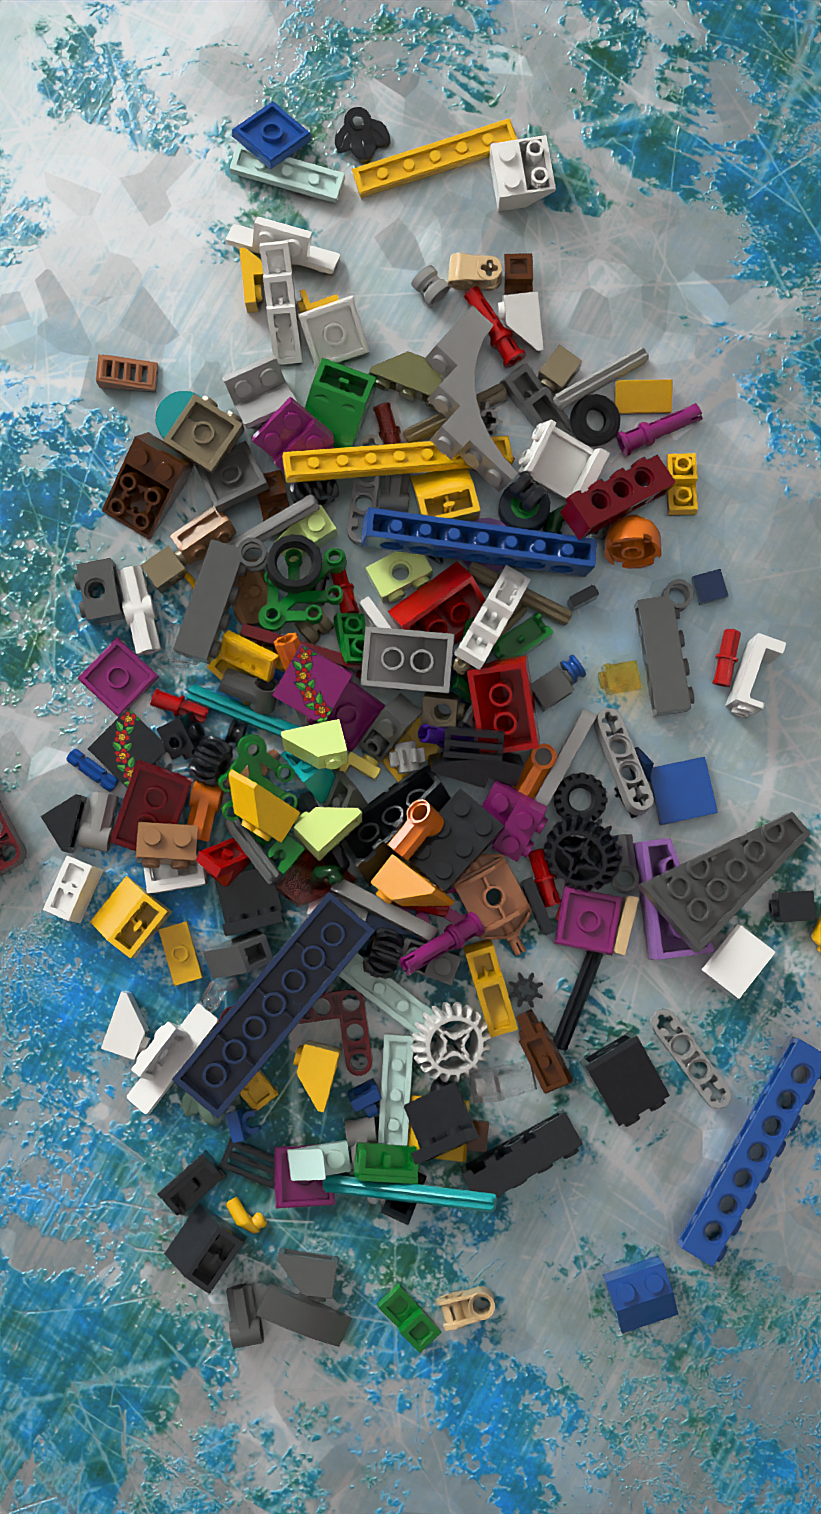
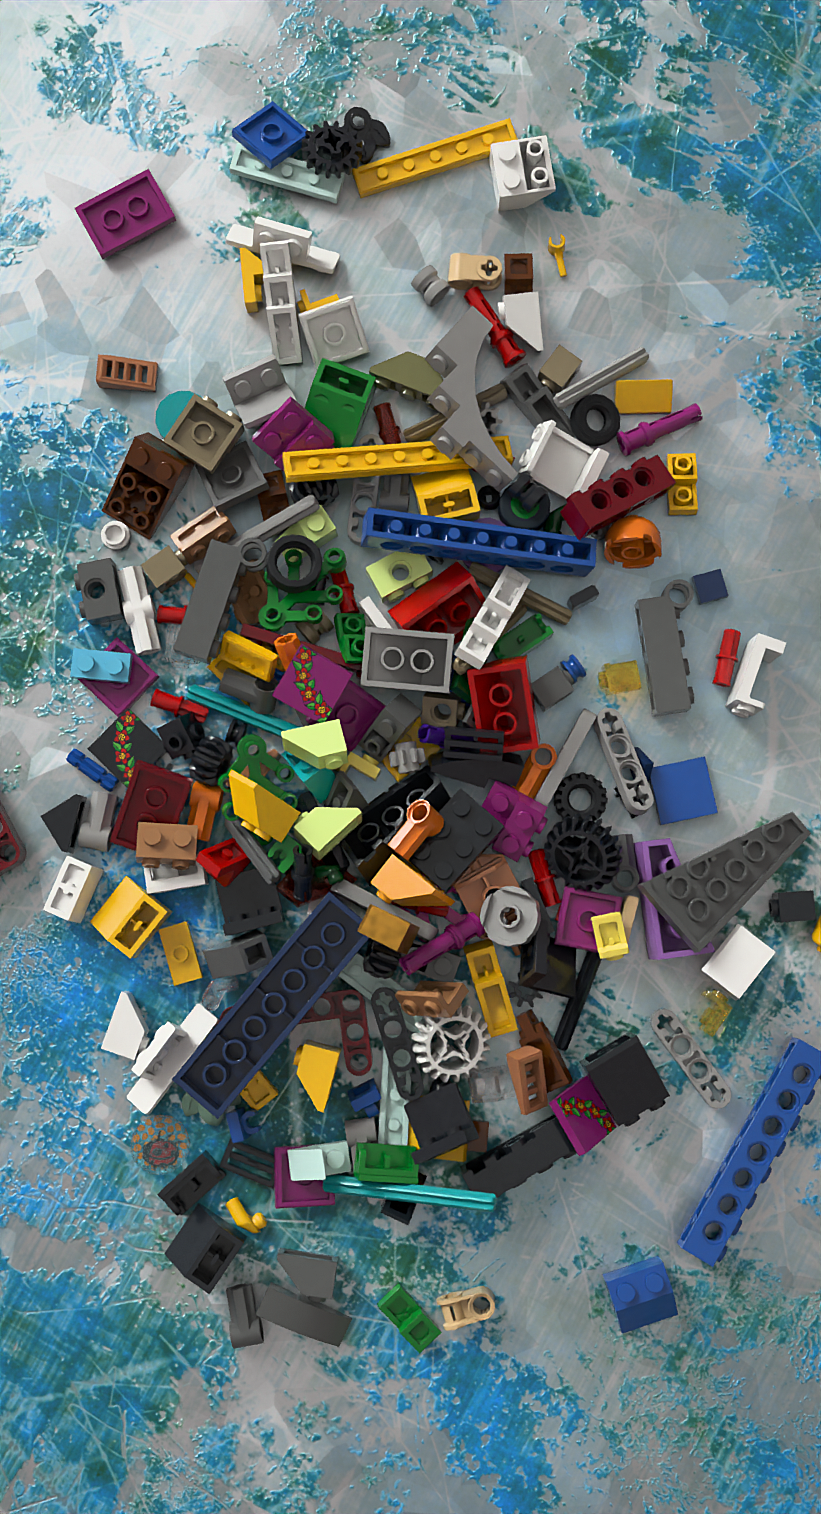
none -> medium azure plate [70,648,133,684]
none -> magenta plate [75,169,176,260]
none -> white plate [101,521,130,550]
none -> clear light blue tile [130,1114,190,1175]
none -> red pin [157,605,188,625]
none -> black pin [291,844,315,902]
none -> black gear [302,121,363,179]
none -> pearl gold slope [357,904,420,954]
none -> black beam [371,987,424,1101]
none -> medium nougat bracket [395,981,469,1018]
none -> black hinge [477,485,500,511]
none -> light grey plate [480,886,541,947]
none -> nougat slope [506,1045,548,1115]
none -> black bracket [519,919,576,999]
none -> yellow hand [548,234,567,277]
none -> magenta tile [549,1075,617,1156]
none -> light yellow bracket [591,911,629,961]
none -> clear yellow bracket [699,989,732,1037]

